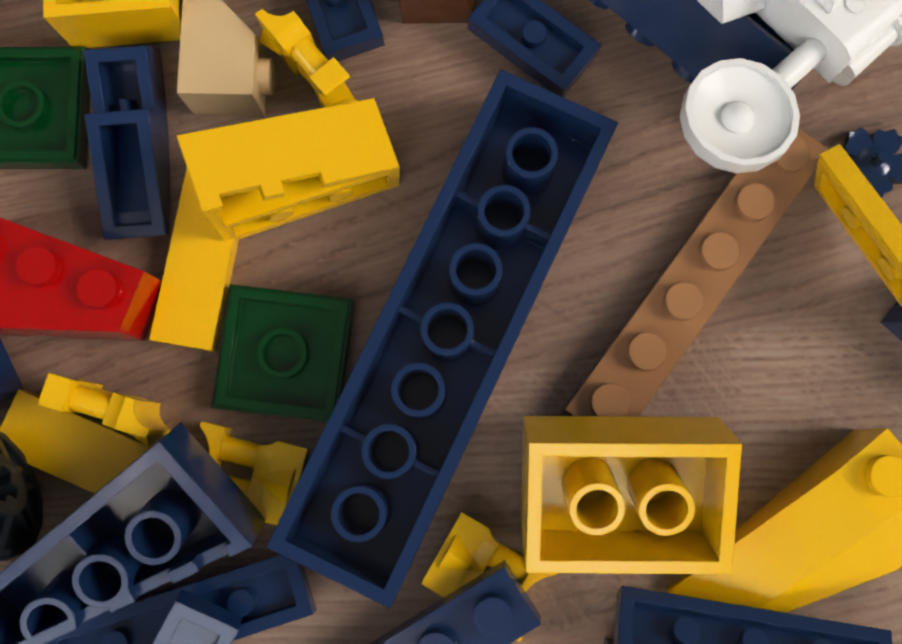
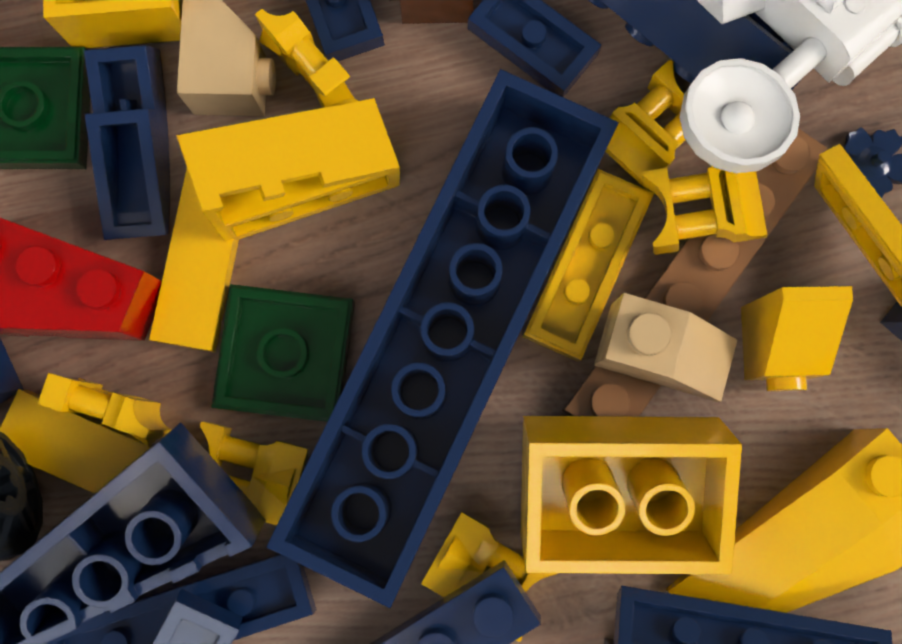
none -> yellow tile [523,169,654,362]
none -> tan slope [594,293,737,402]
none -> yellow piece [605,60,685,190]
none -> yellow piece [642,167,768,255]
none -> yellow slope [741,286,853,392]

